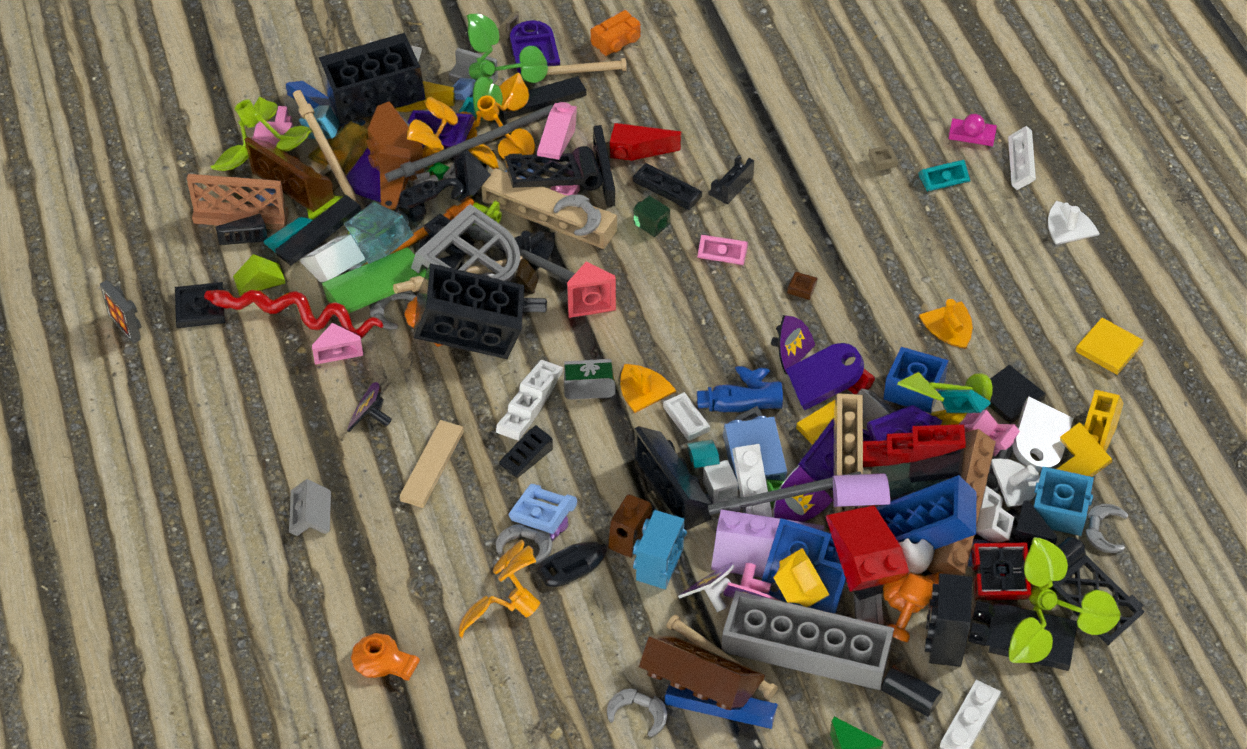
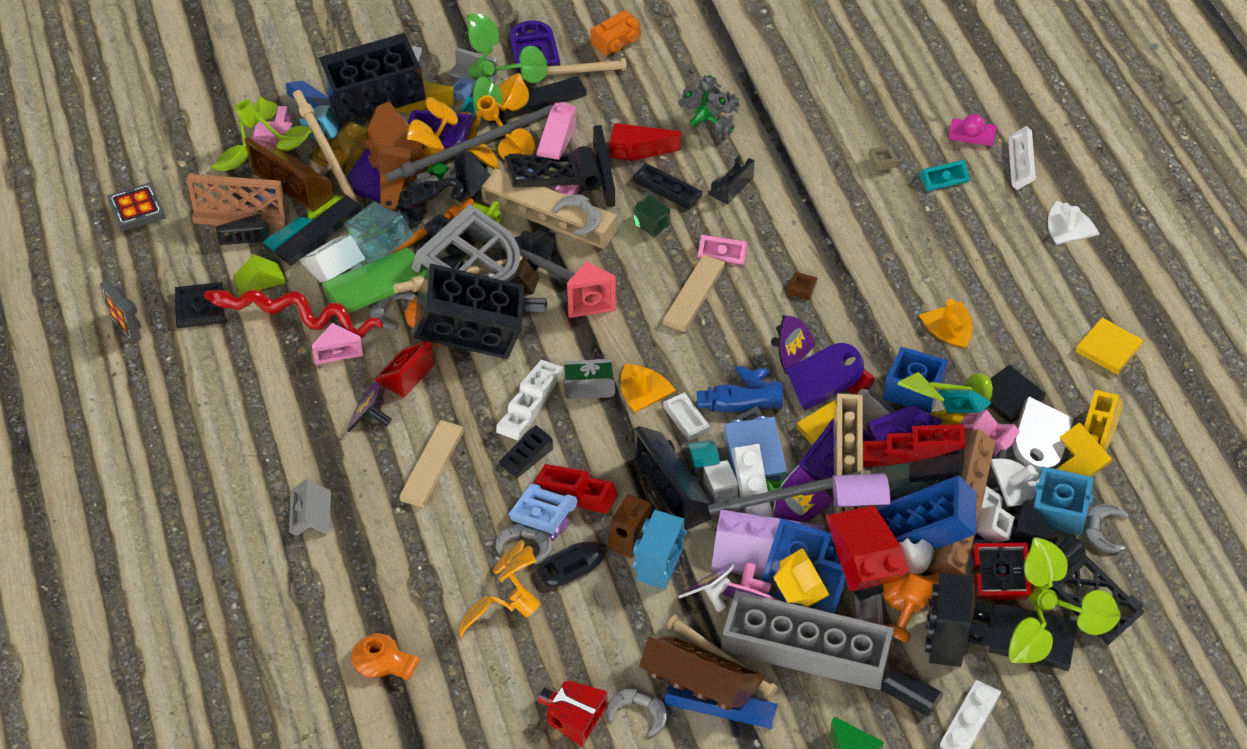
none -> tile [107,182,166,232]
none -> red slope [374,340,434,398]
none -> red slope [533,464,618,514]
none -> red torso [538,680,608,746]
none -> tan tile [663,254,725,332]
none -> dark grey plant [678,75,740,140]

